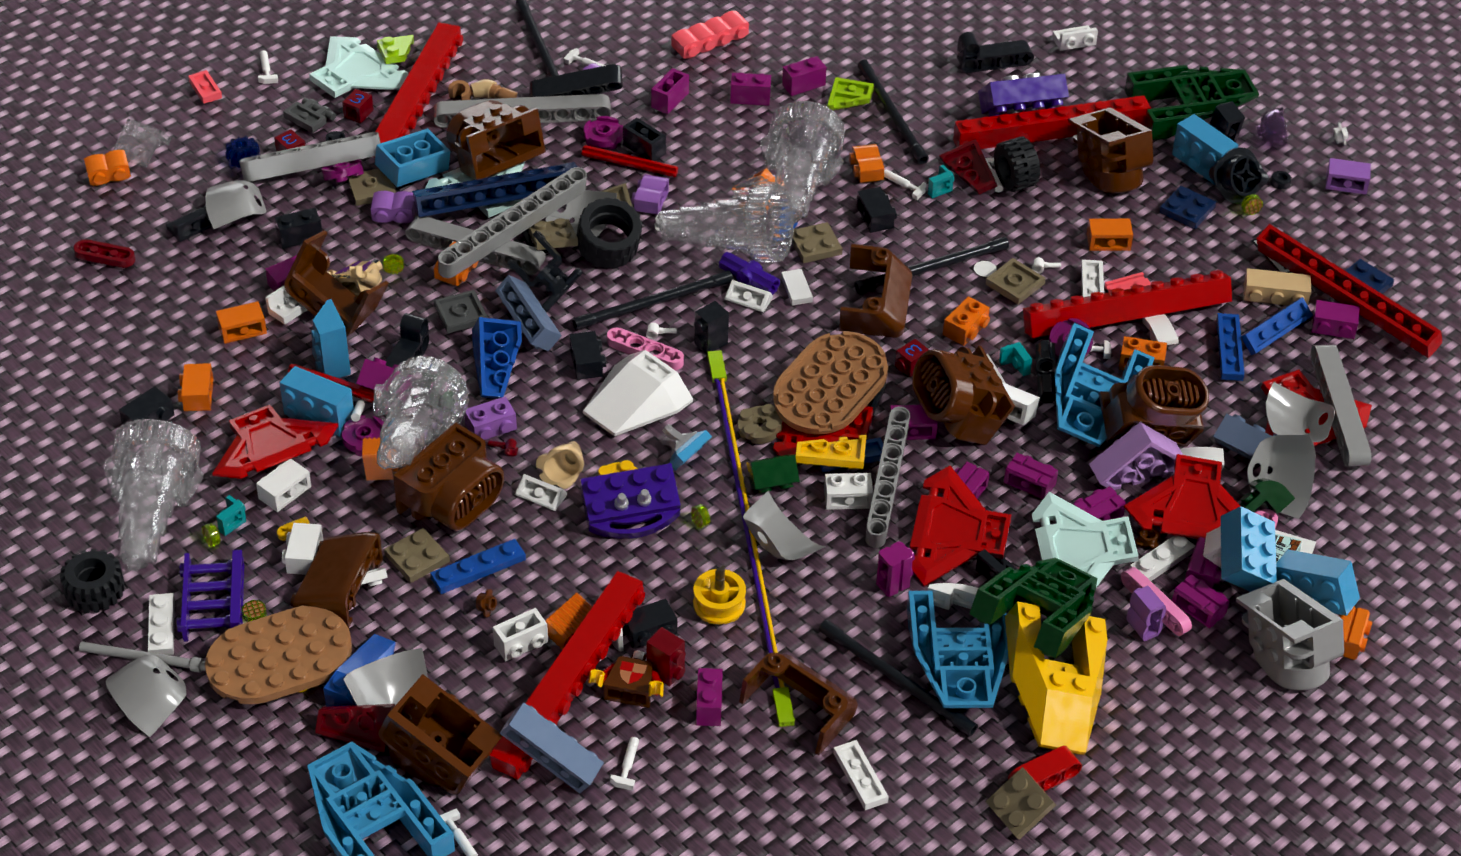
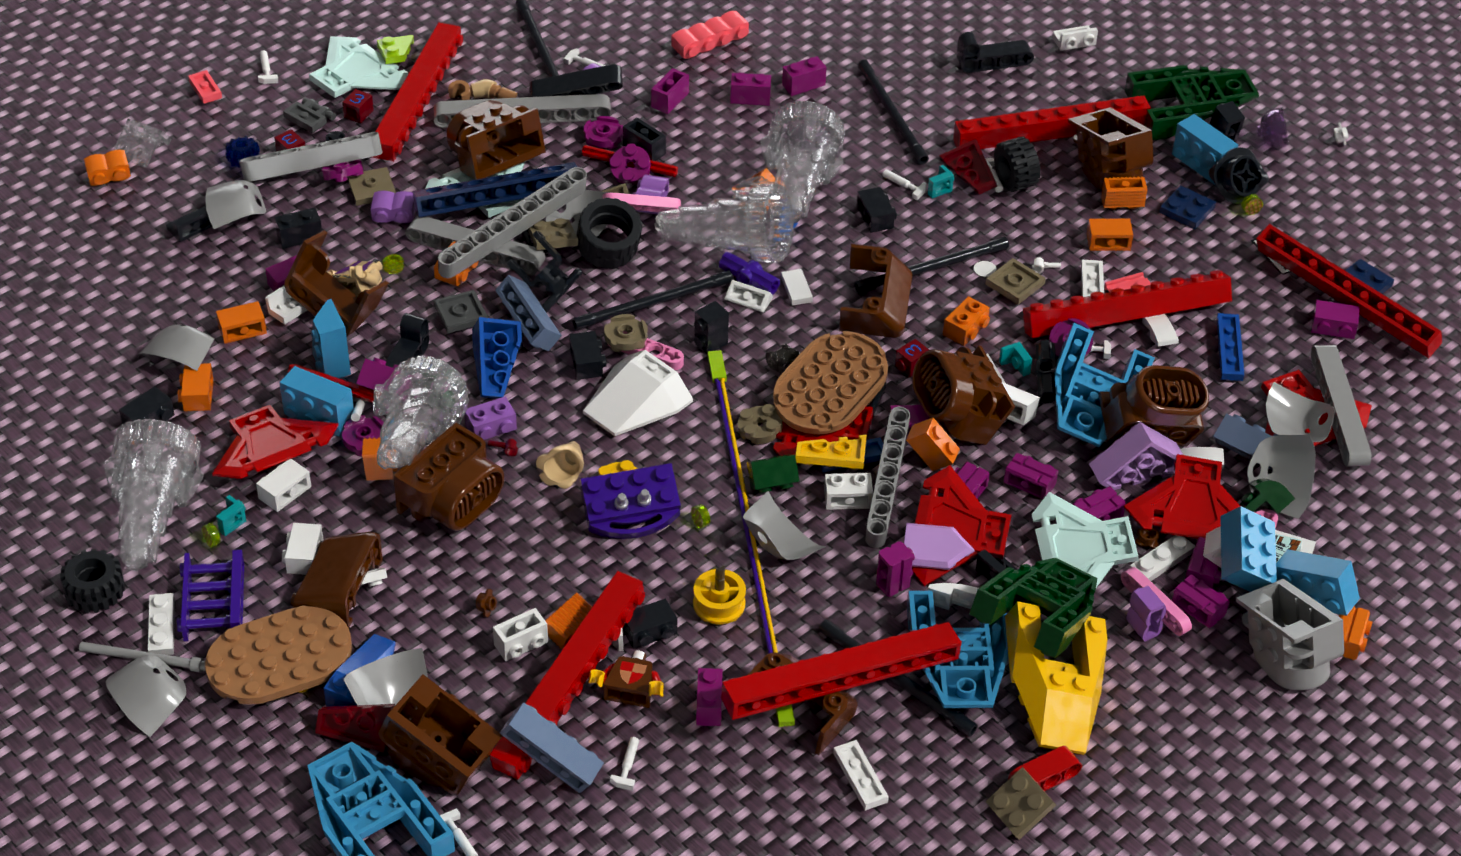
dark red plate [74,239,136,268] -> none
tile [242,600,267,622] -> none
yellow arm [277,516,310,541] -> none
dark azure brick [375,128,451,187] -> none
dark tan plate [384,528,450,583] -> none
blue plate [430,539,526,594] -> none
white slope [514,474,567,511] -> none
white hand [646,323,677,340] -> none
dark red brick [646,627,686,687] -> none
piece [661,424,712,471] -> none
dark tan plate [789,222,843,264] -> none
lime wing [827,77,874,111] -> none
orange brick [849,144,884,183] -> none
dark purple piece [978,73,1069,117] -> none
orange brick [1119,336,1167,370] -> none
blue plate [1241,297,1313,355] -> none
tan brick [1243,268,1311,306] -> none
black tile [1270,171,1292,189] -> none
medium lavender brick [1325,158,1371,194] -> none
none -> light grey piece [138,324,215,371]
none -> bright pink beam [602,193,681,213]
none -> dark tan plate [604,314,648,352]
none -> magenta plate [610,144,651,185]
none -> red brick [721,622,962,720]
none -> clear smoke piece [765,344,800,374]
none -> lavender tile [904,523,975,570]
none -> orange brick [906,418,960,471]
none -> orange brick [1101,176,1147,209]

